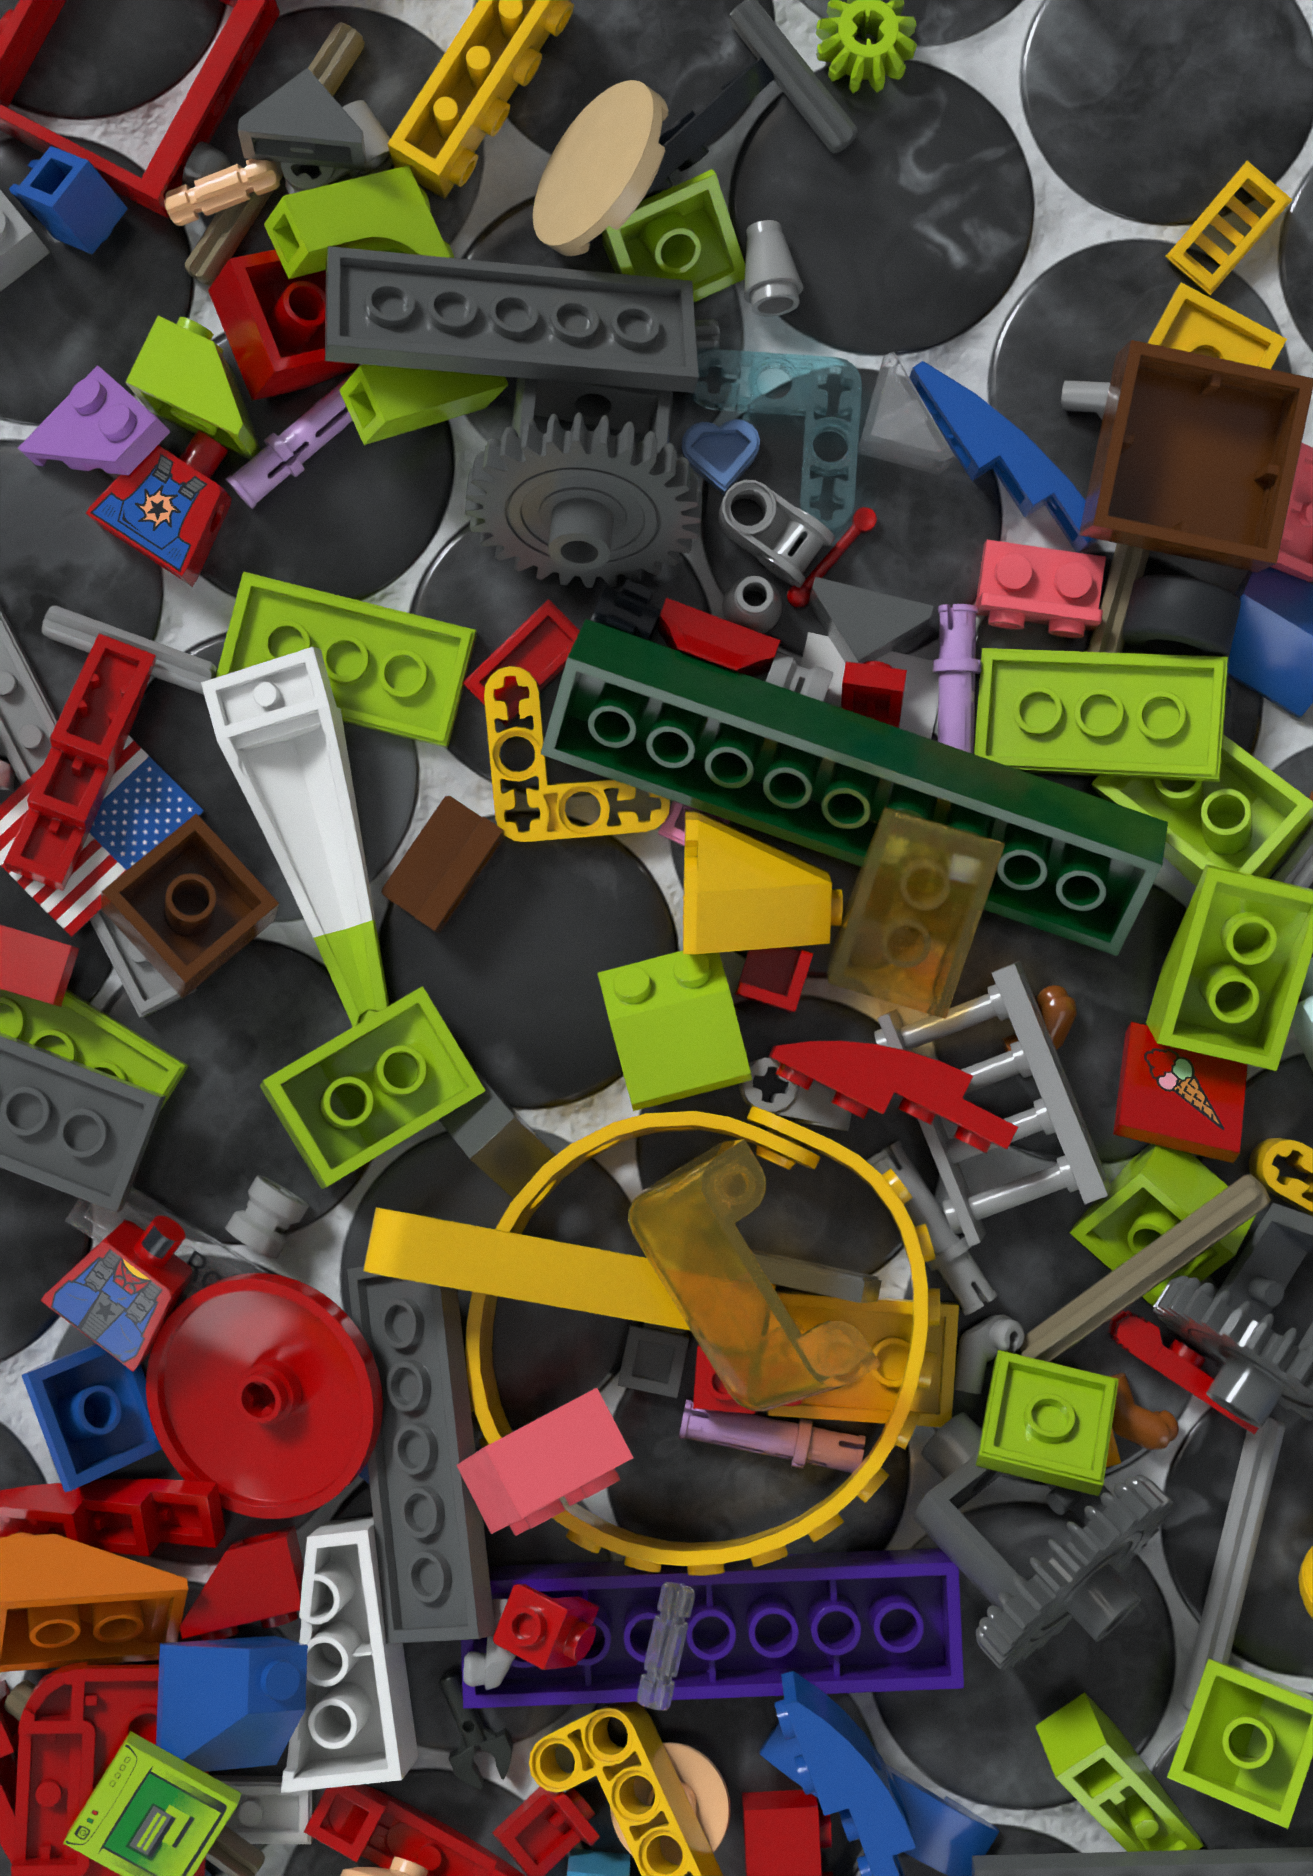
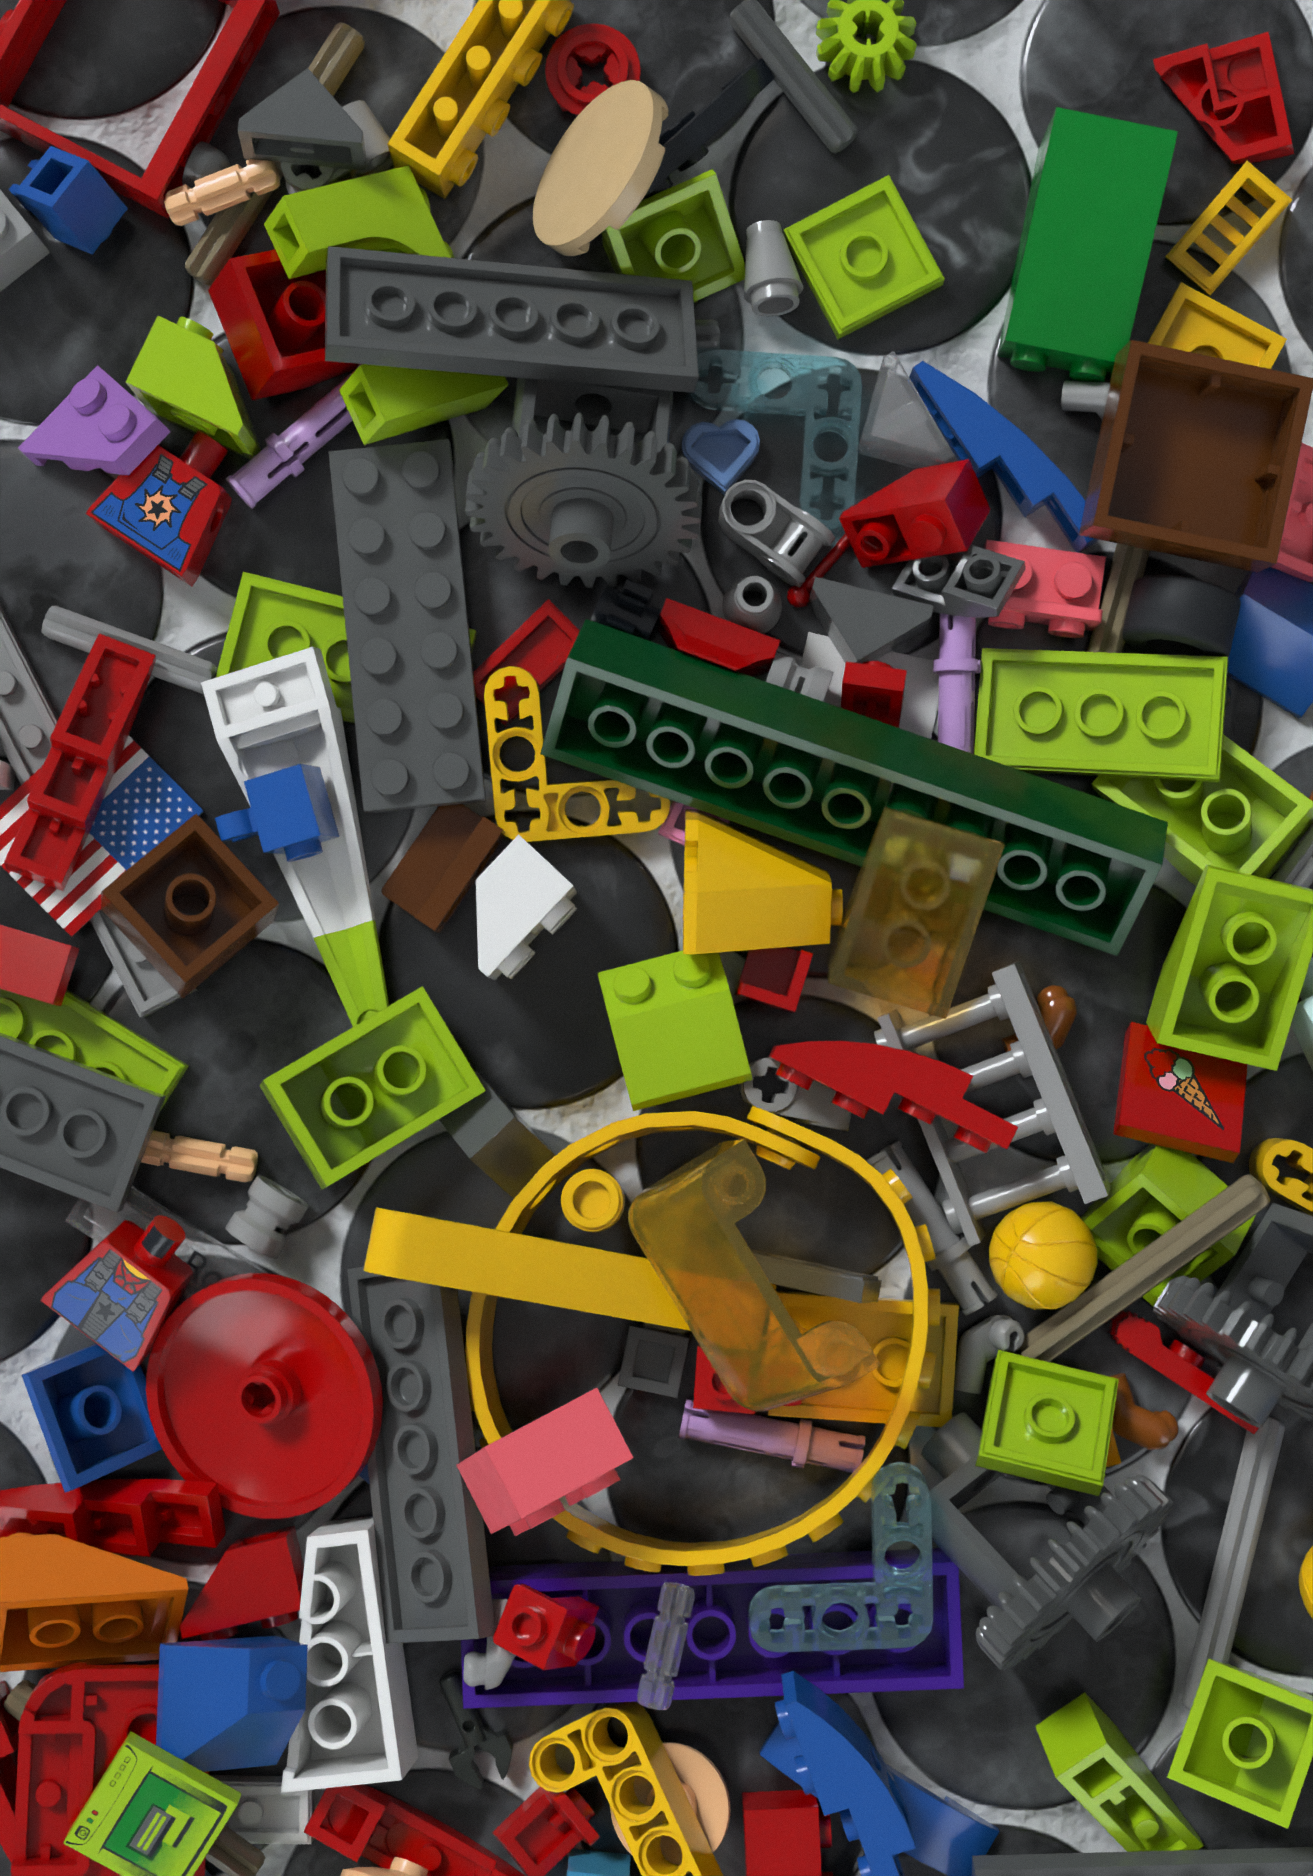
none -> light nougat axle [141,1131,258,1183]
none -> blue brick [215,764,340,862]
none -> dark grey plate [329,439,486,814]
none -> white slope [476,834,577,980]
none -> red gear [545,24,641,115]
none -> yellow tile [561,1169,625,1232]
none -> clear light blue beam [748,1462,933,1652]
none -> lime tile [783,175,945,340]
none -> red slope [839,459,991,568]
none -> dark grey slope [892,545,1026,618]
none -> yellow piece [989,1201,1097,1310]
none -> green slope [997,107,1178,382]
none -> red slope [1153,31,1294,164]

